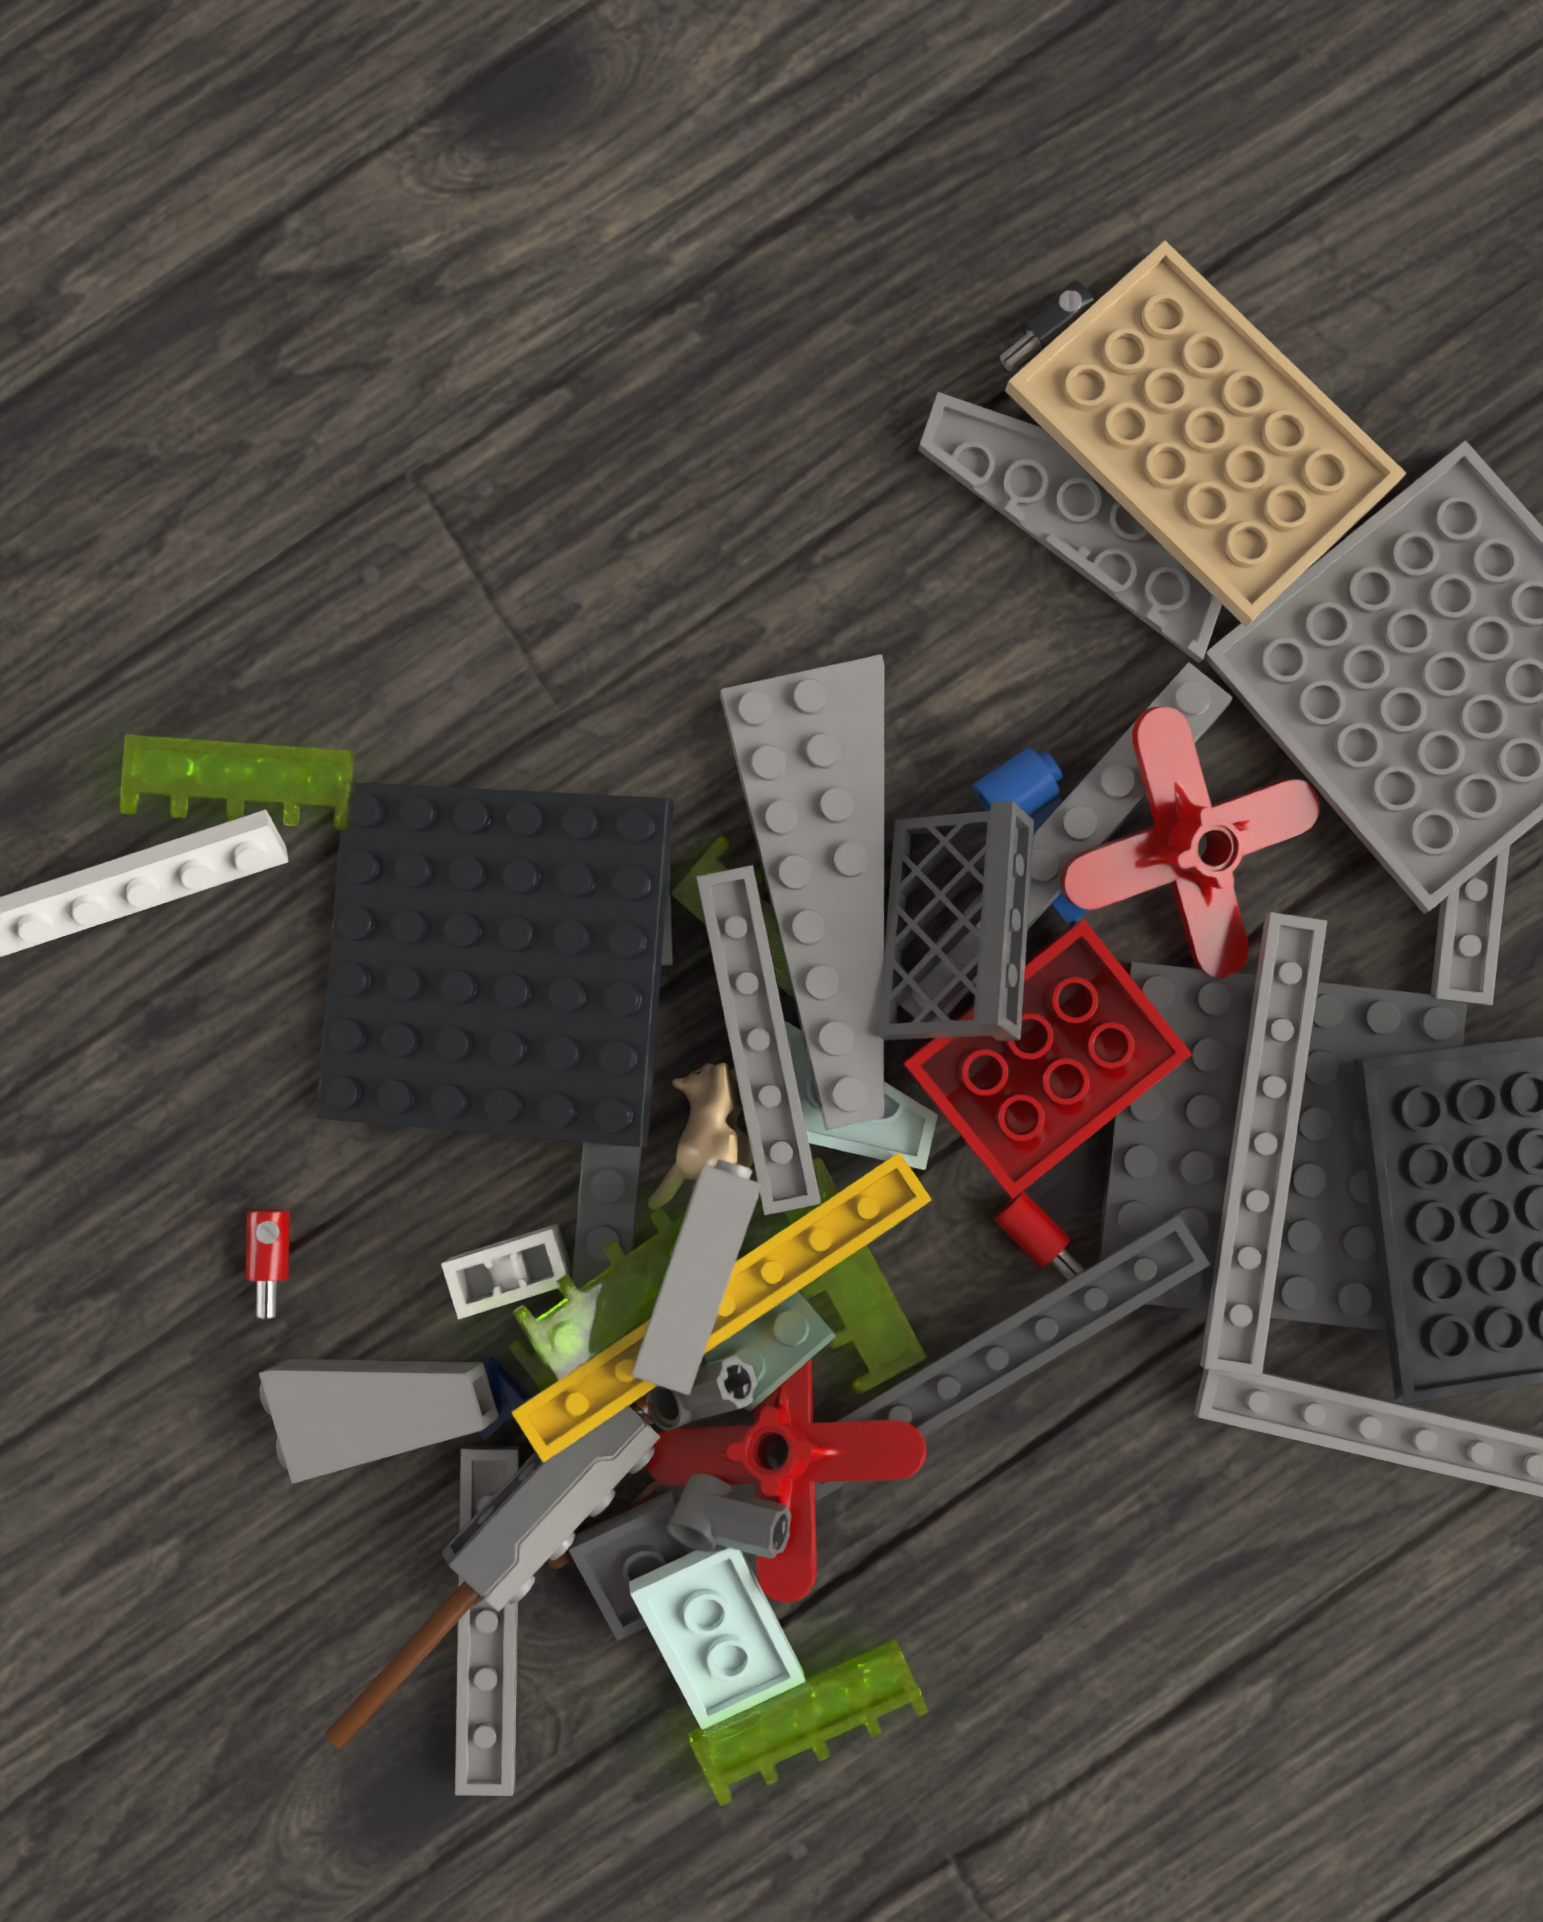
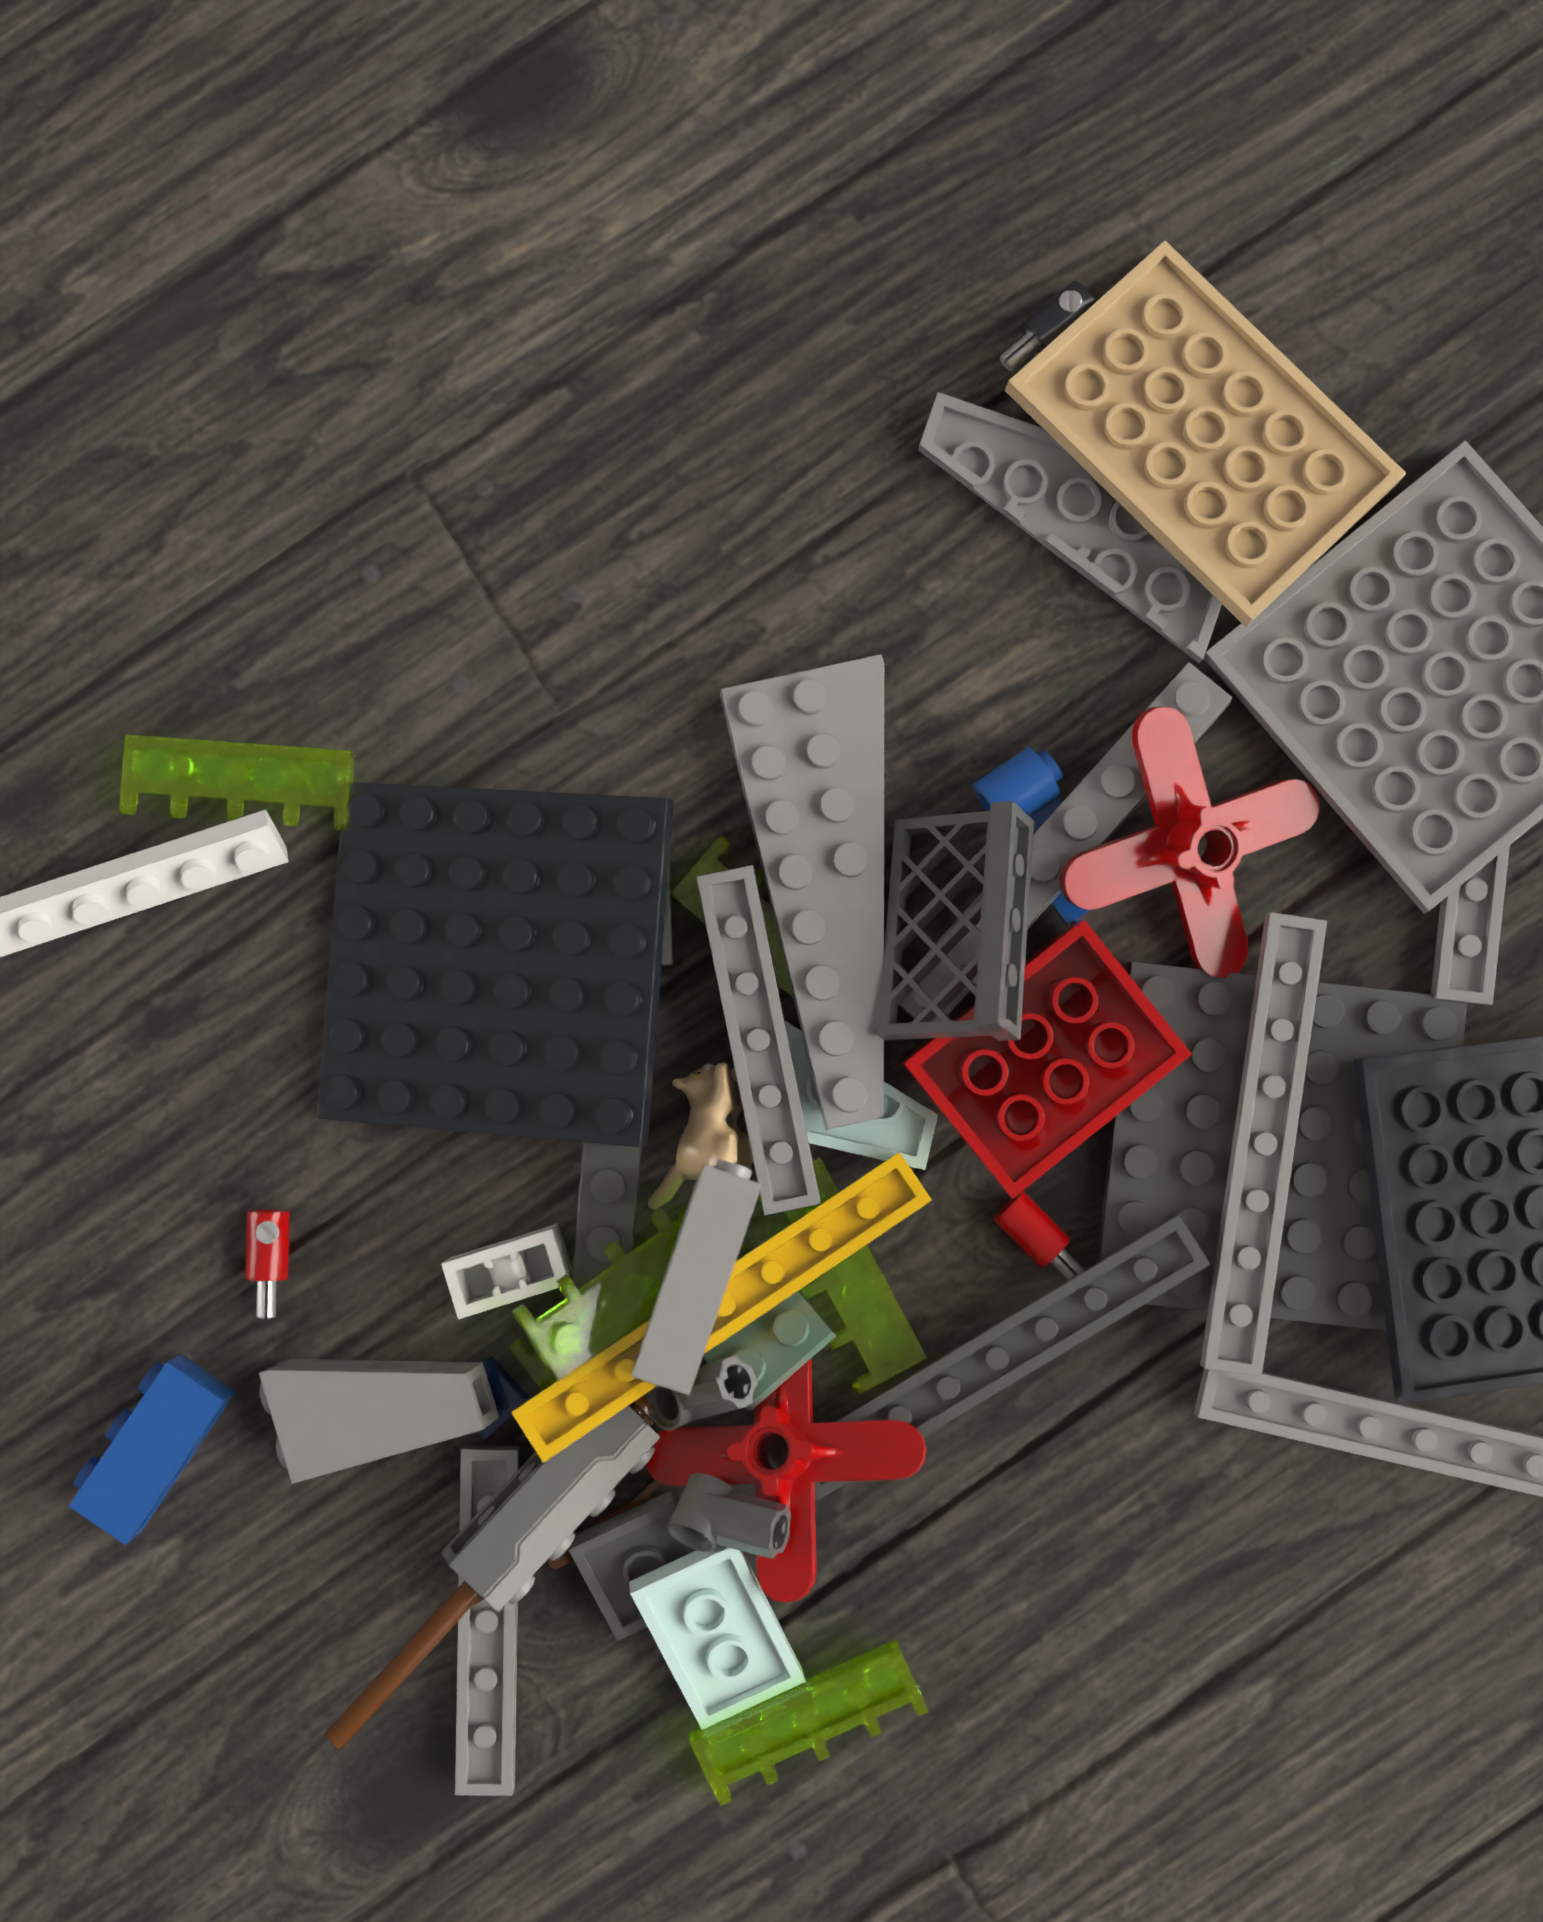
none -> blue brick [69,1354,236,1545]

